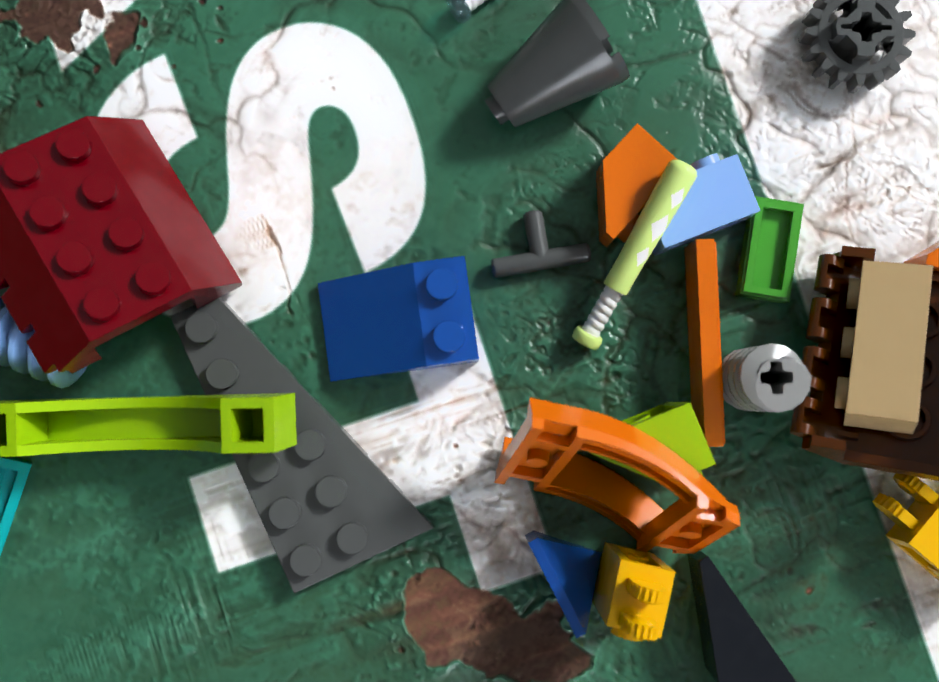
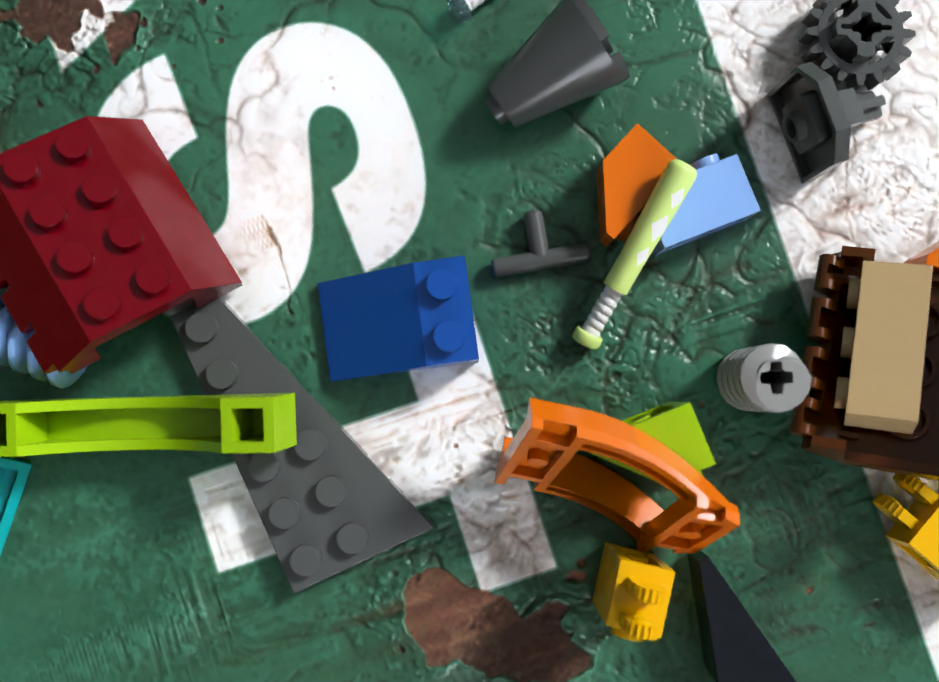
blue slope [525,531,601,638] -> none
orange tile [684,239,725,447] -> none
bright green tile [735,196,804,304] -> none
none -> dark grey piece [767,62,886,184]

